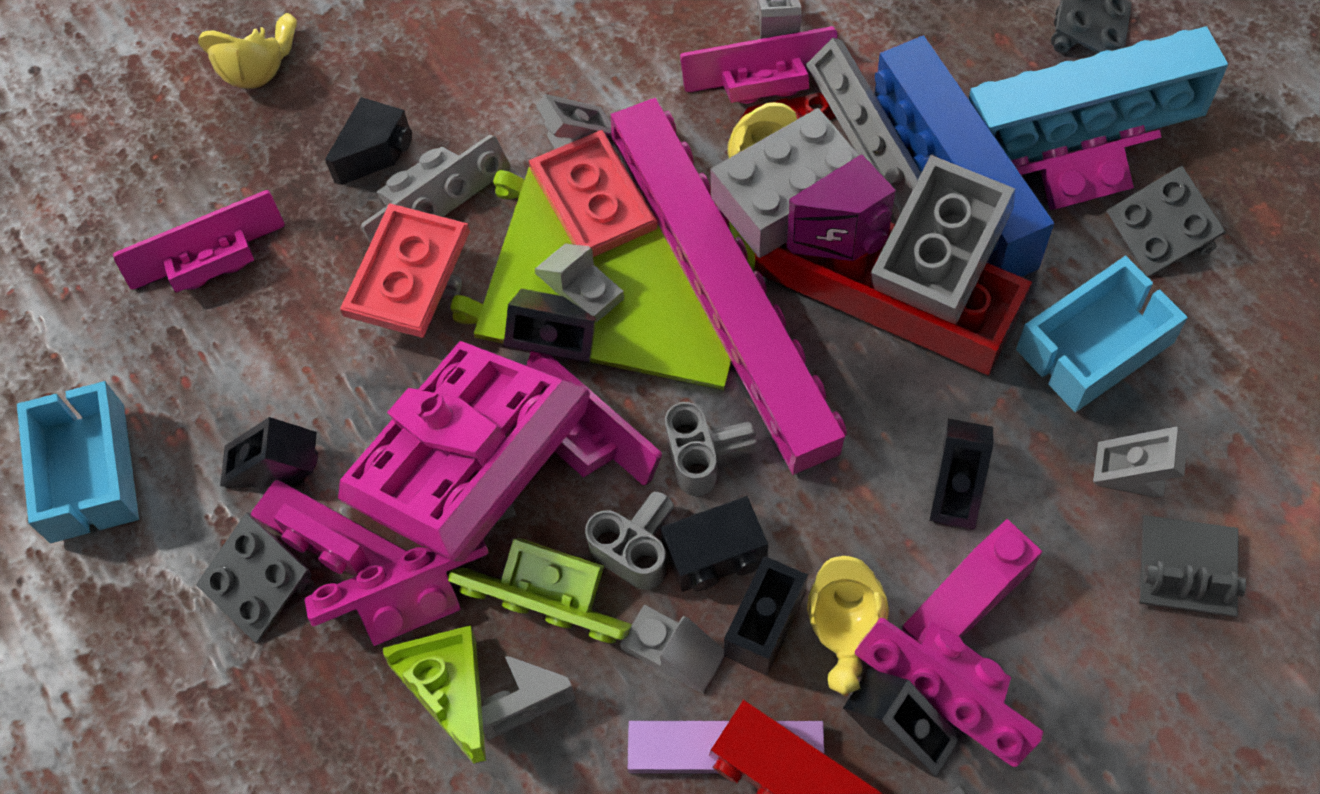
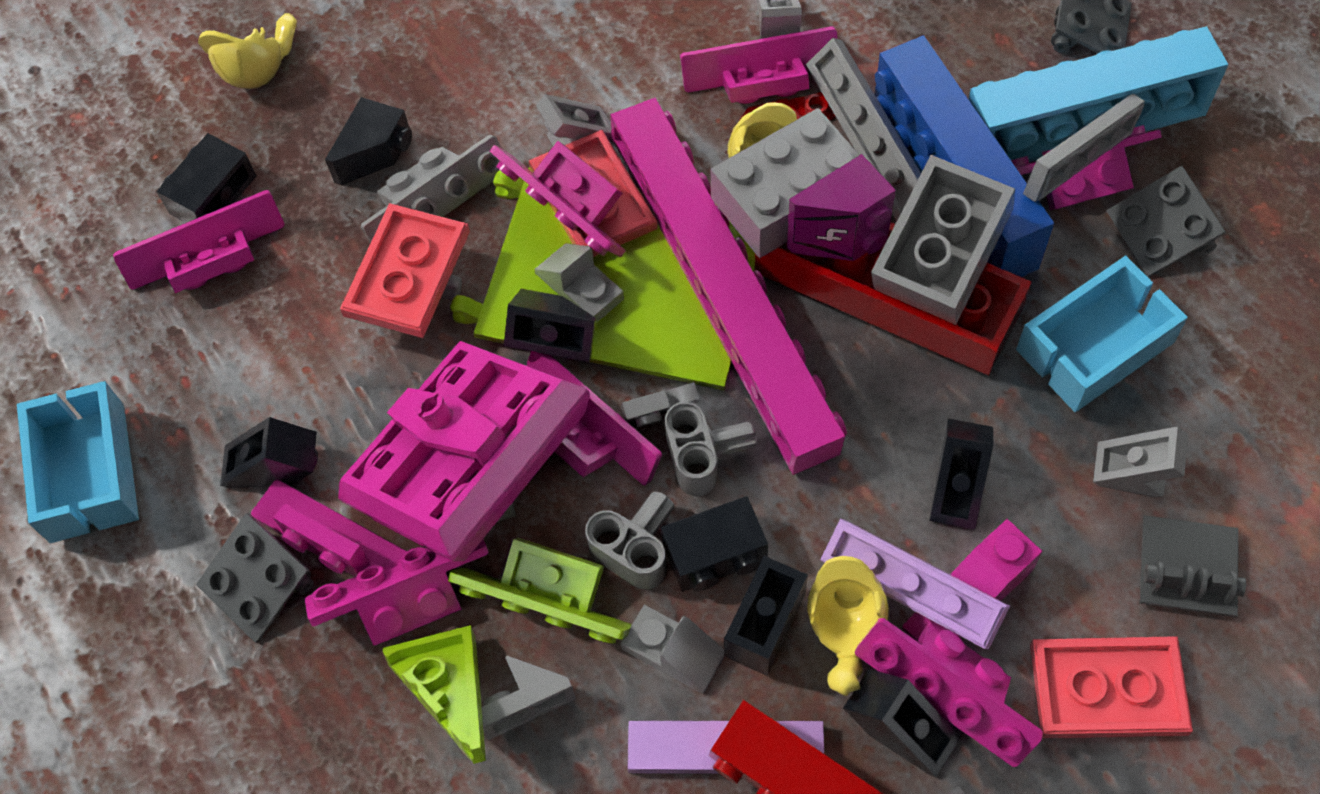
none -> black brick [156,133,257,223]
none -> dark pink bracket [490,141,626,257]
none -> light grey plate [620,382,699,428]
none -> lavender tile [820,518,1010,649]
none -> light grey tile [1023,93,1145,202]
none -> coral tile [1030,637,1193,738]

